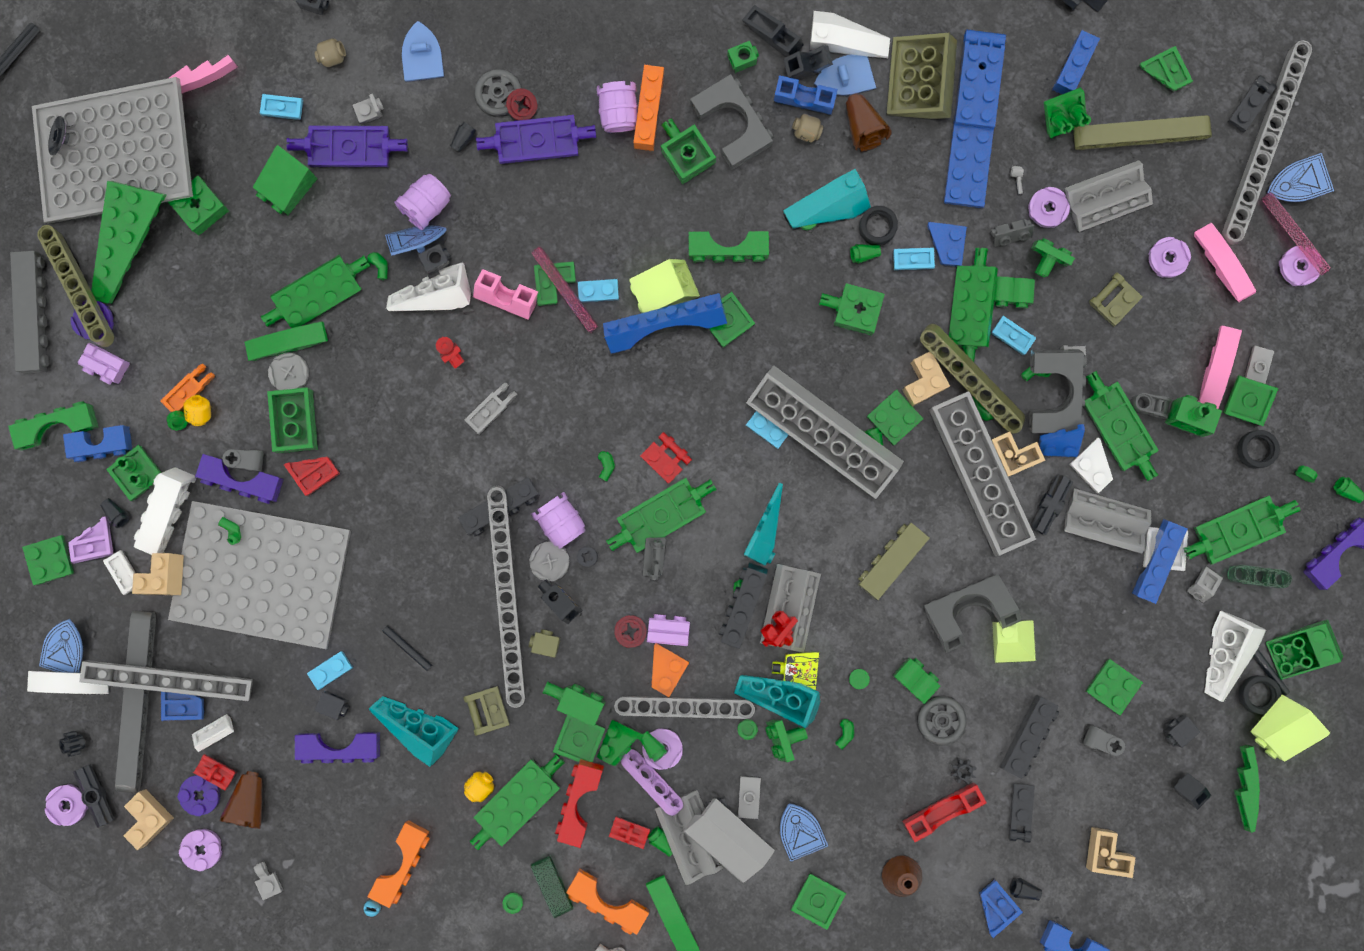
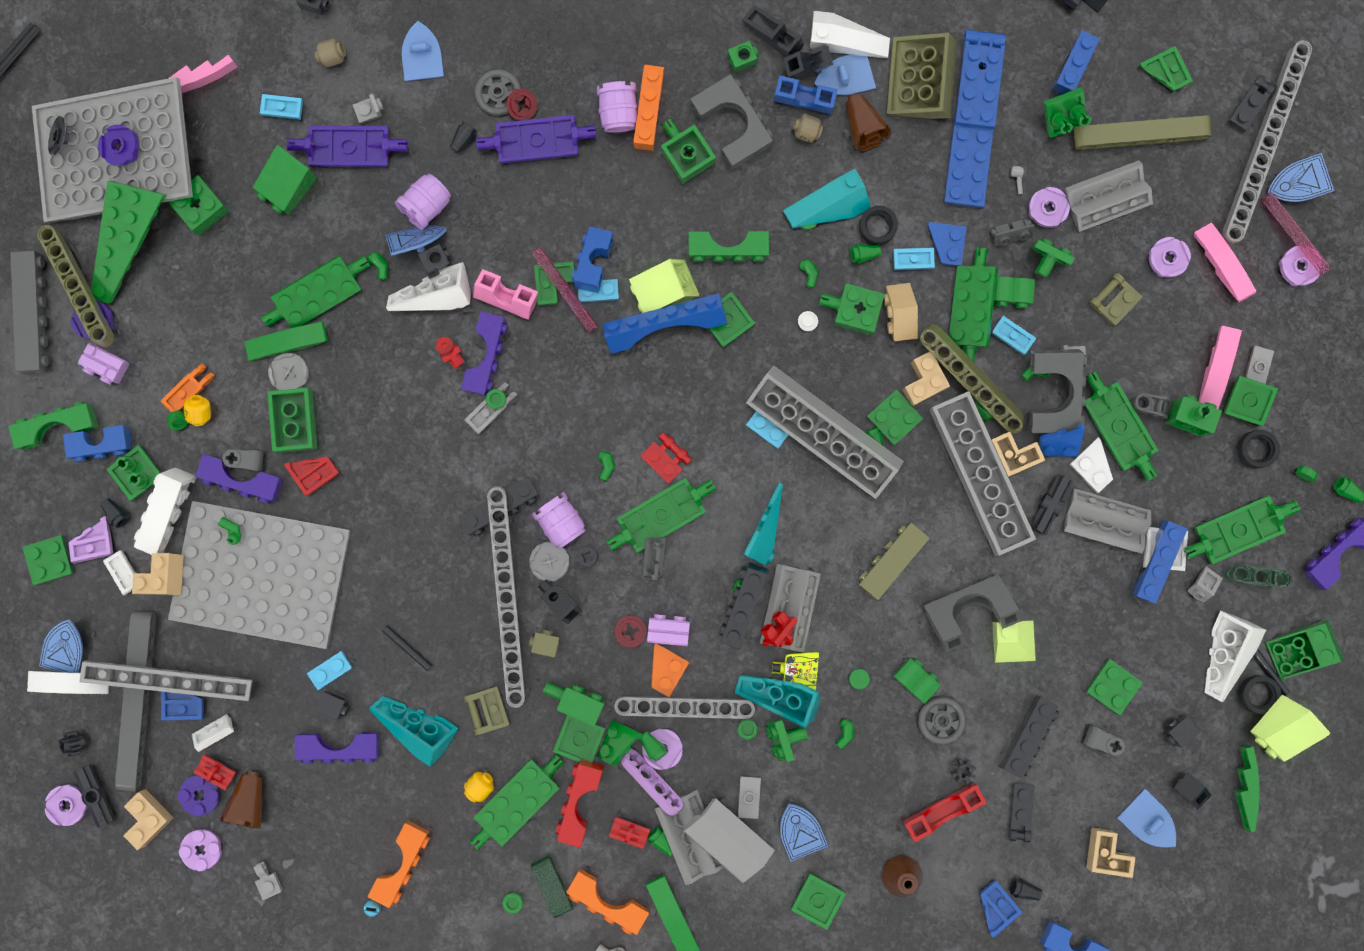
none -> dark purple plate [98,125,139,166]
none -> dark purple arch [461,311,508,397]
none -> green tile [486,389,507,410]
none -> blue arch [572,227,614,293]
none -> white plate [798,311,818,331]
none -> green arm [799,259,819,289]
none -> tan brick [883,283,918,341]
none -> medium blue shield [1117,789,1176,847]

